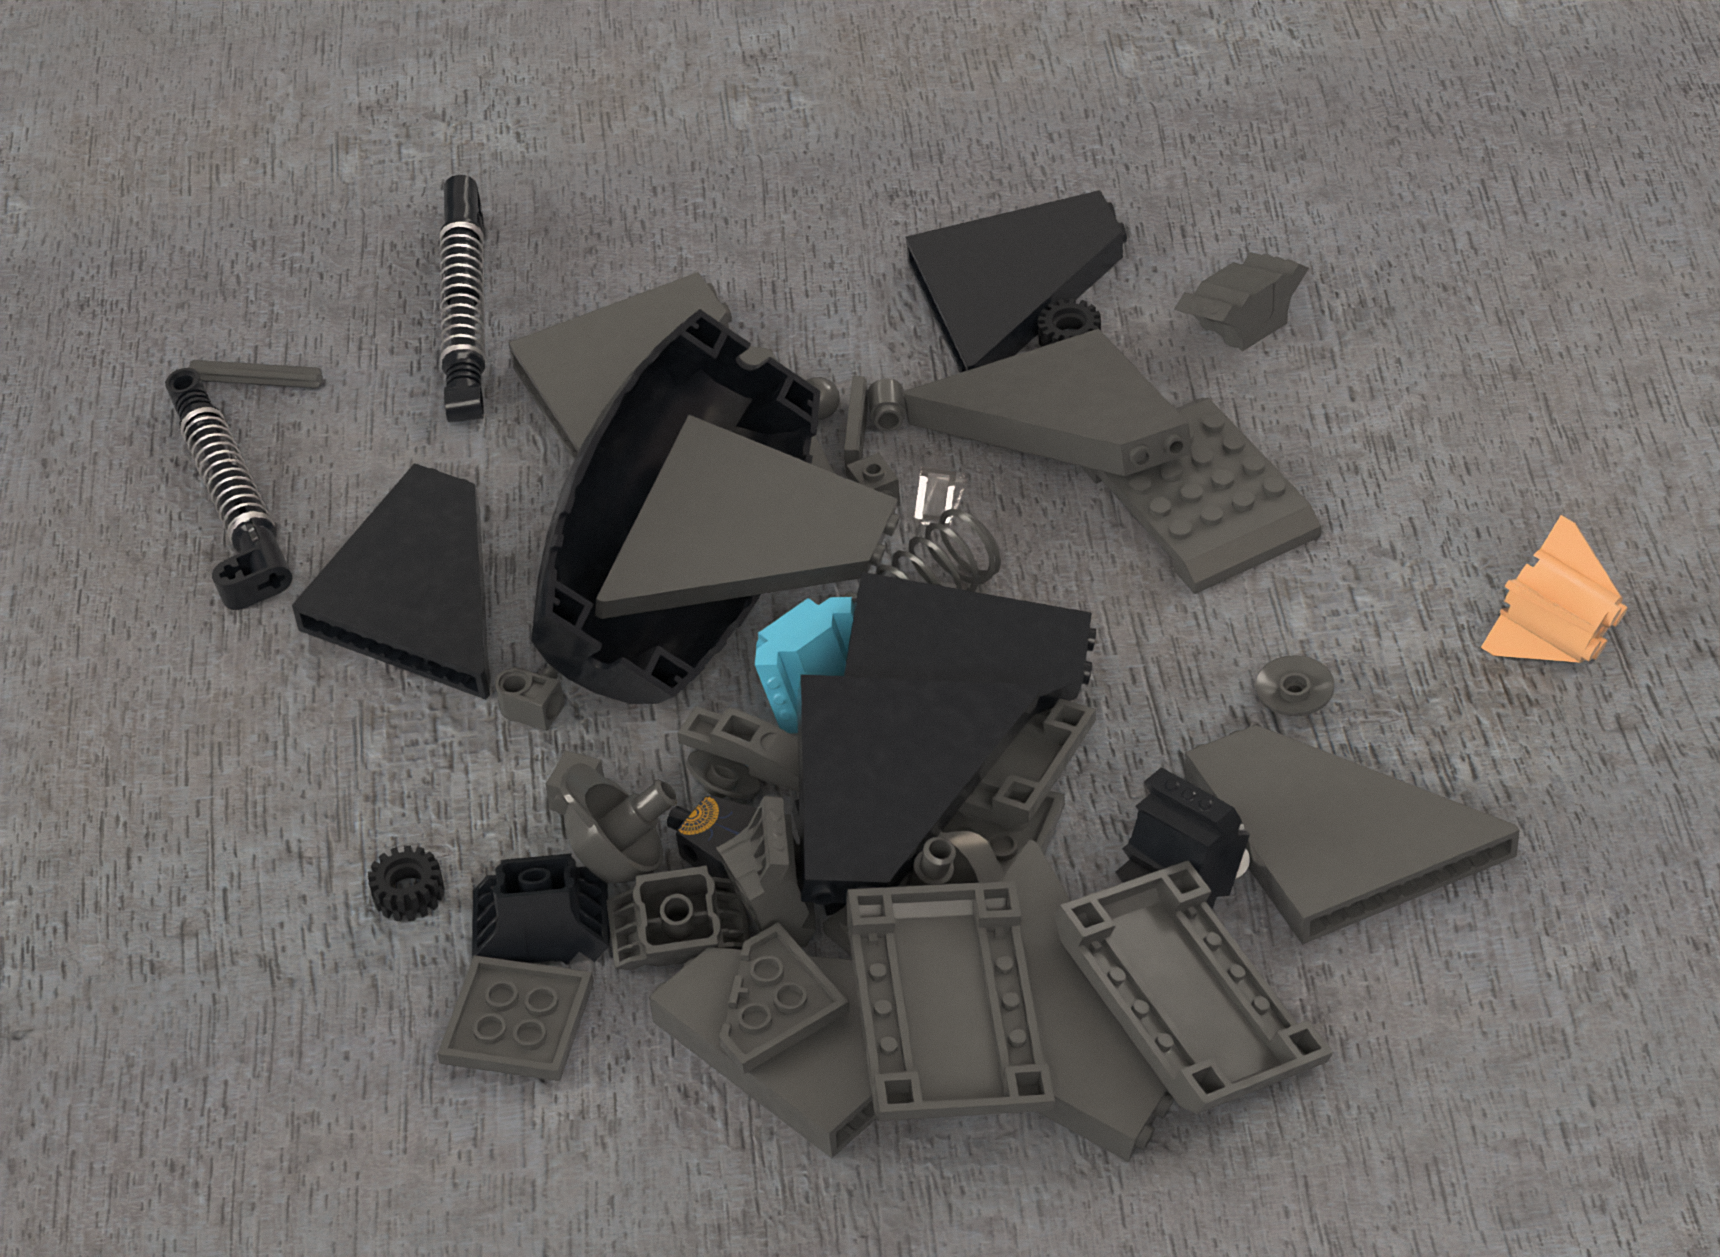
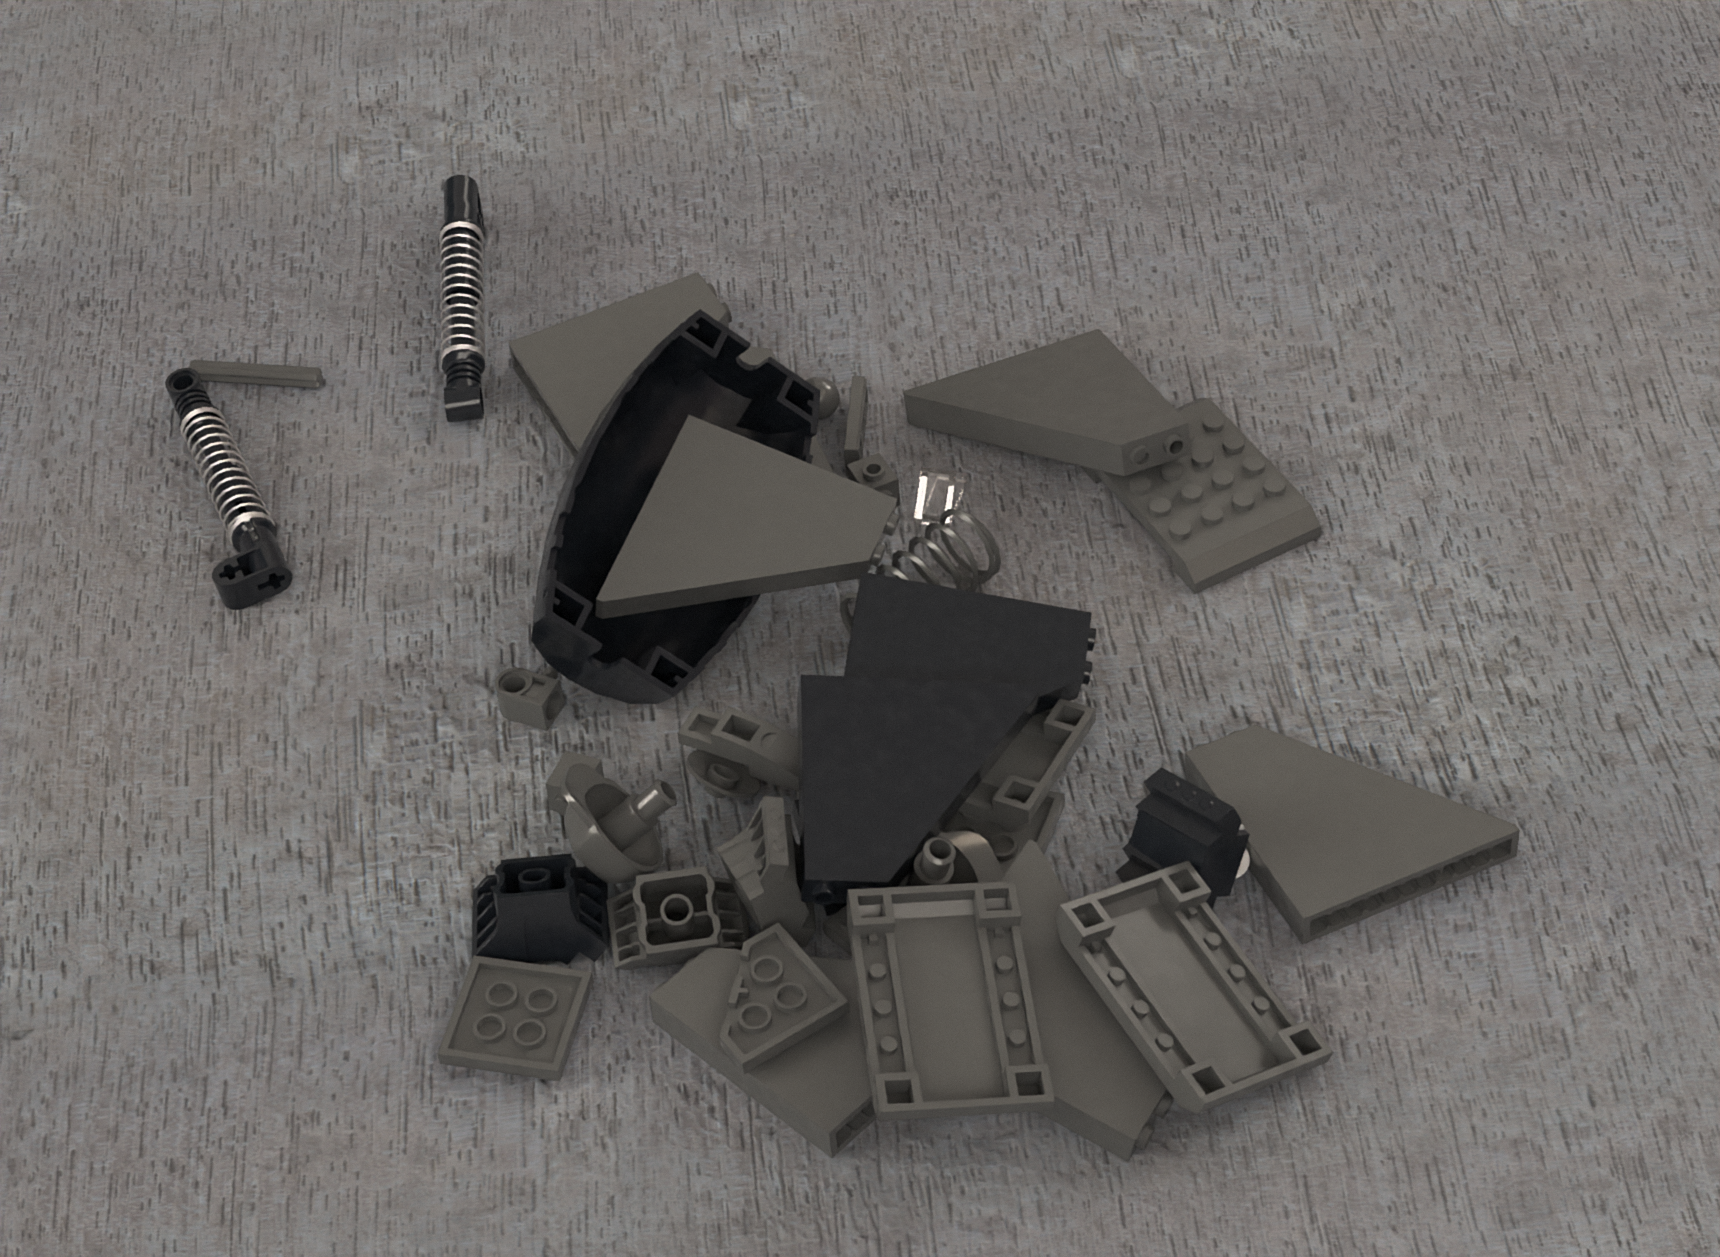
black slope [292,463,490,700] -> none
black tyre [368,845,445,922] -> none
black torso [667,795,757,879] -> none
medium azure slope [755,597,855,733] -> none
dark grey brick [868,378,906,431] -> none
black slope [906,190,1127,373] -> none
black tyre [1038,298,1101,347] -> none
dark grey slope [1174,252,1309,351] -> none
dark grey dish [1256,655,1334,716] -> none
light nougat brick [1481,515,1628,663] -> none

